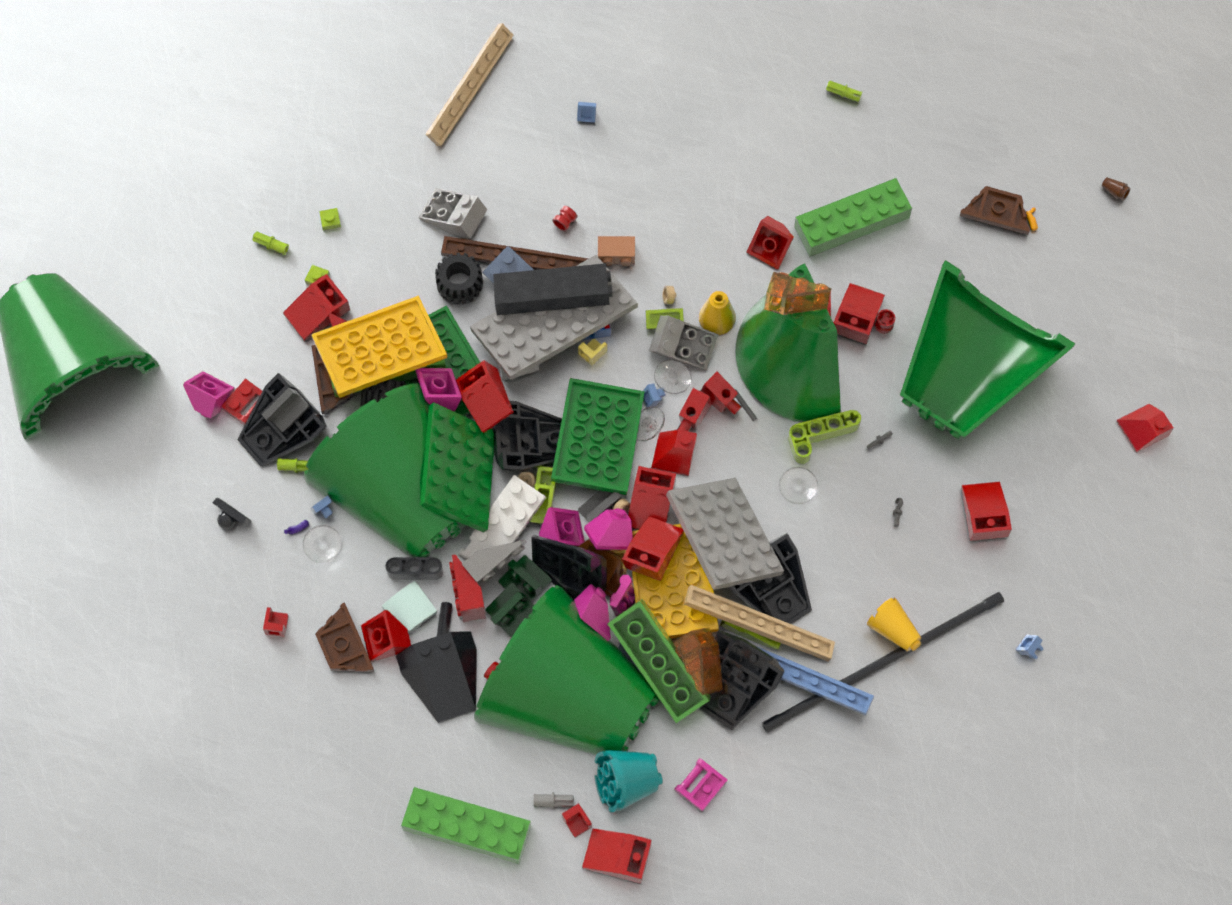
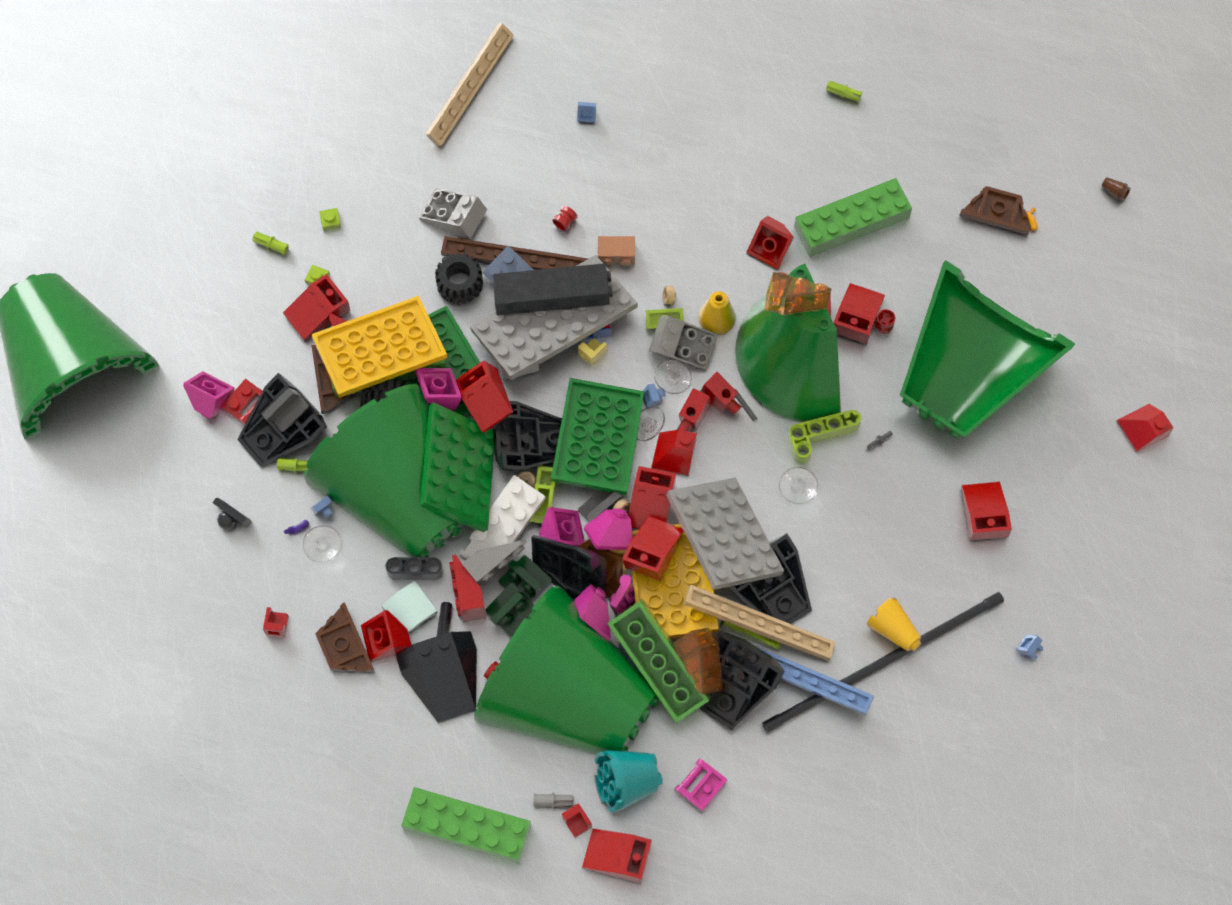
dark grey hand [893,498,903,526] -> none

